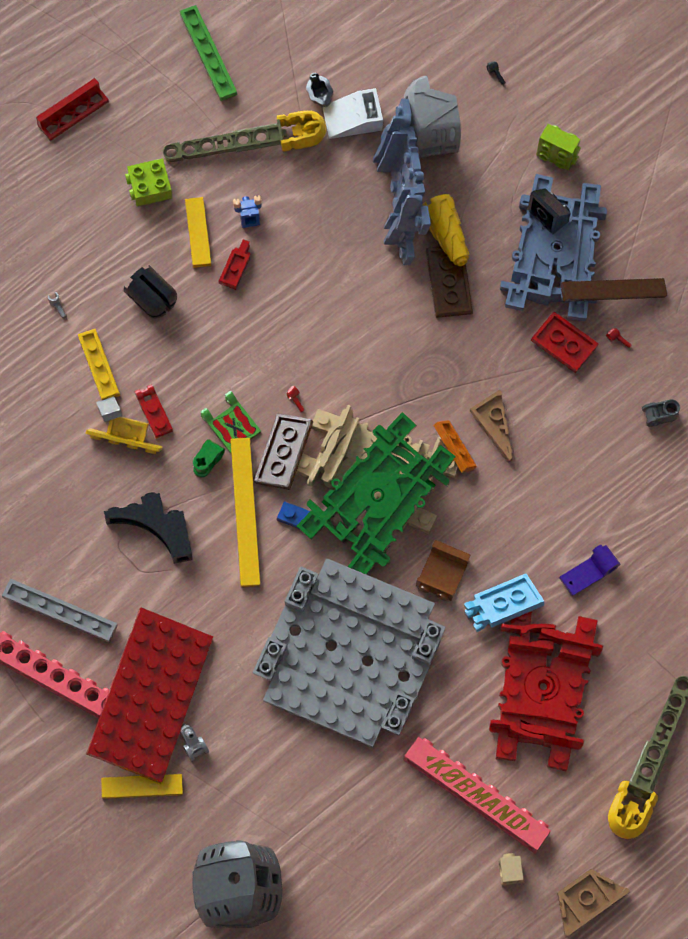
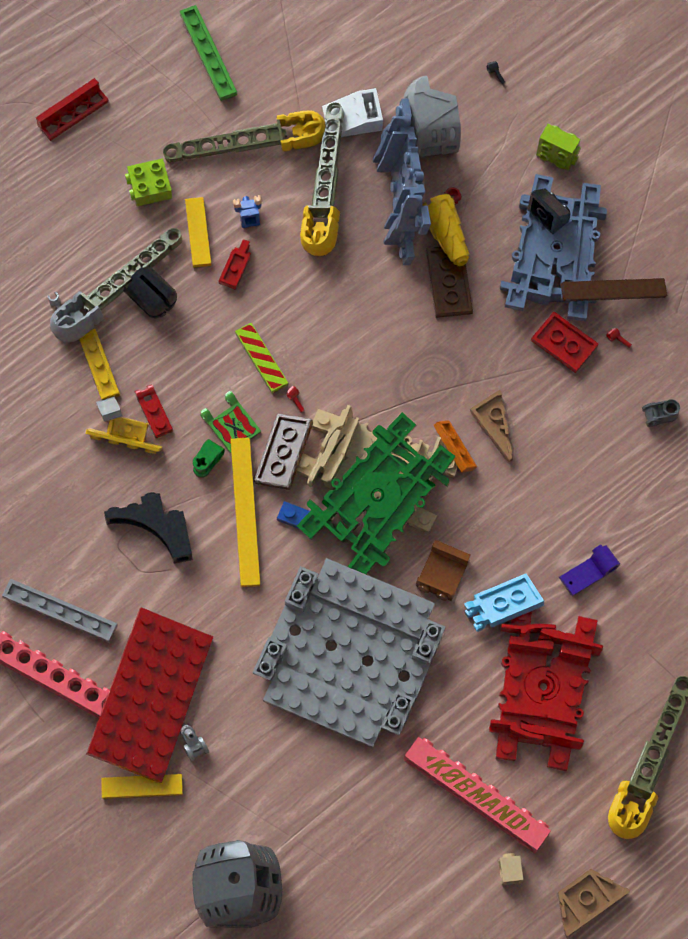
black arm [306,73,334,107] -> none
none -> piece [50,228,182,342]
none -> tile [235,323,288,394]
none -> piece [300,102,344,256]
none -> red plate [444,187,462,205]

